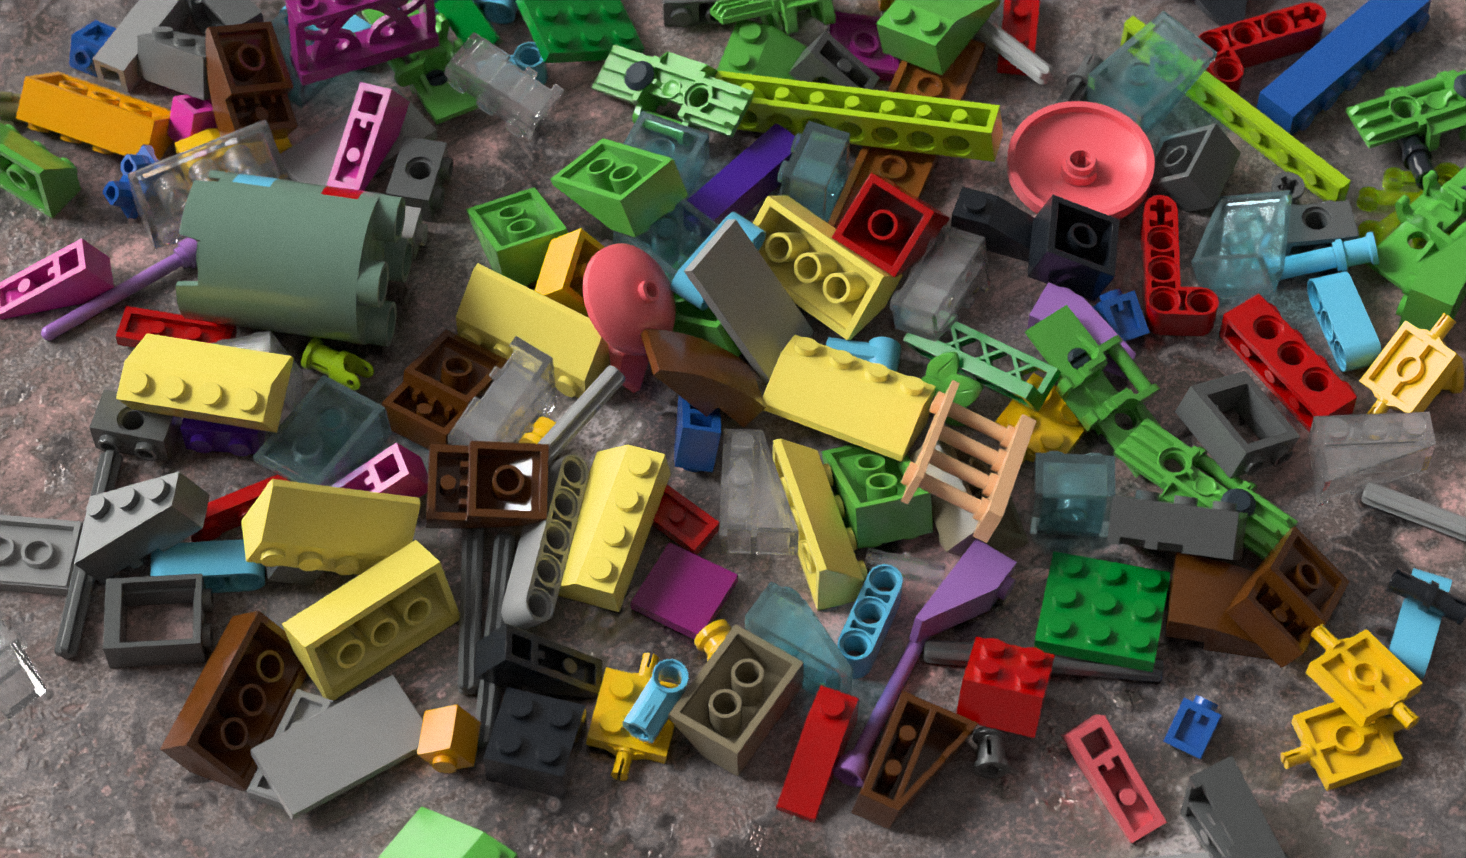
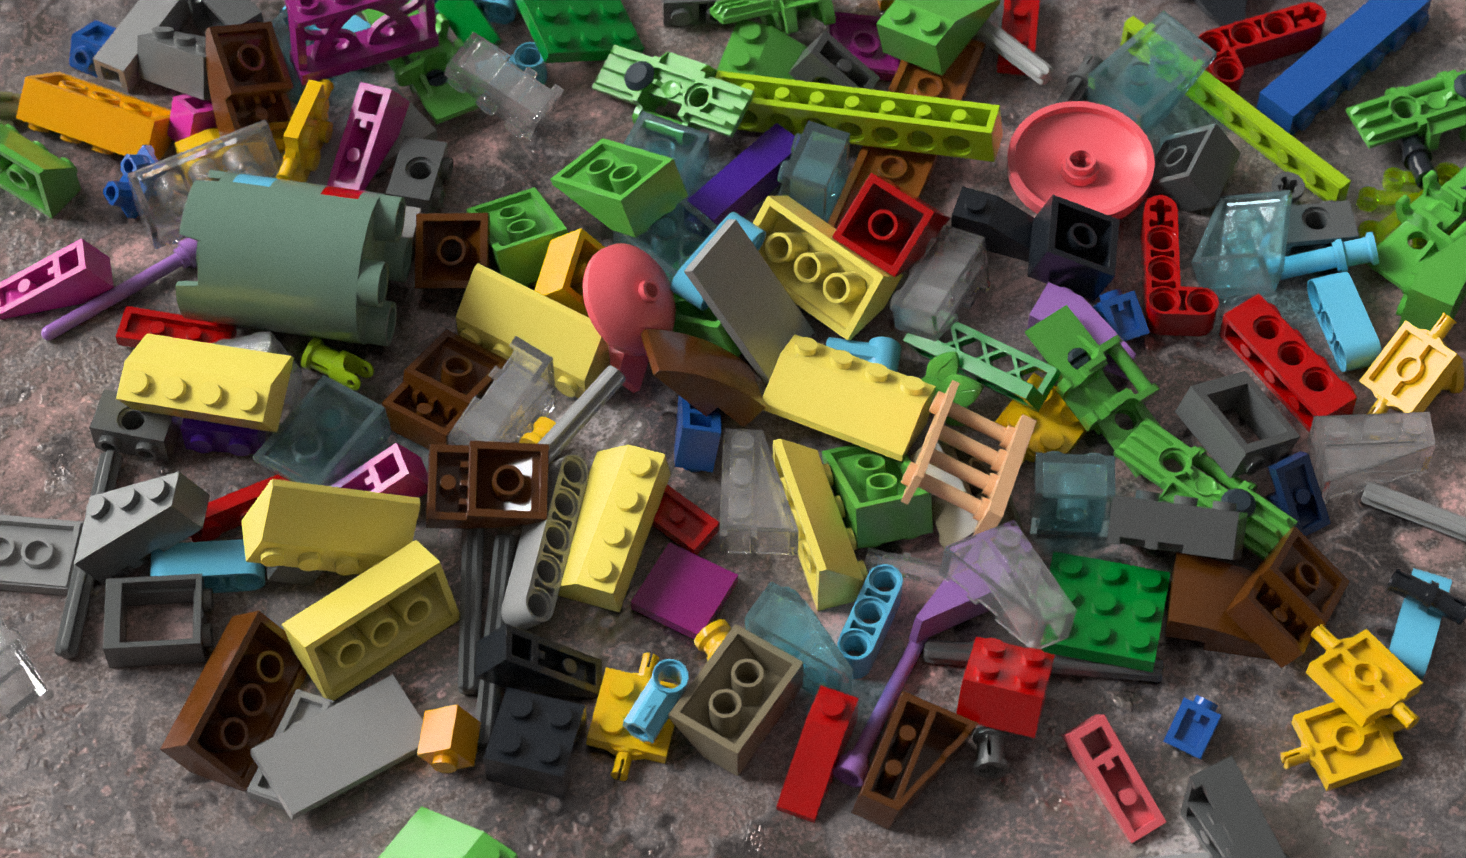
none -> yellow plate [276,79,334,183]
none -> reddish brown slope [415,213,490,289]
none -> clear wedge [938,520,1077,649]
none -> dark blue slope [1266,451,1331,536]

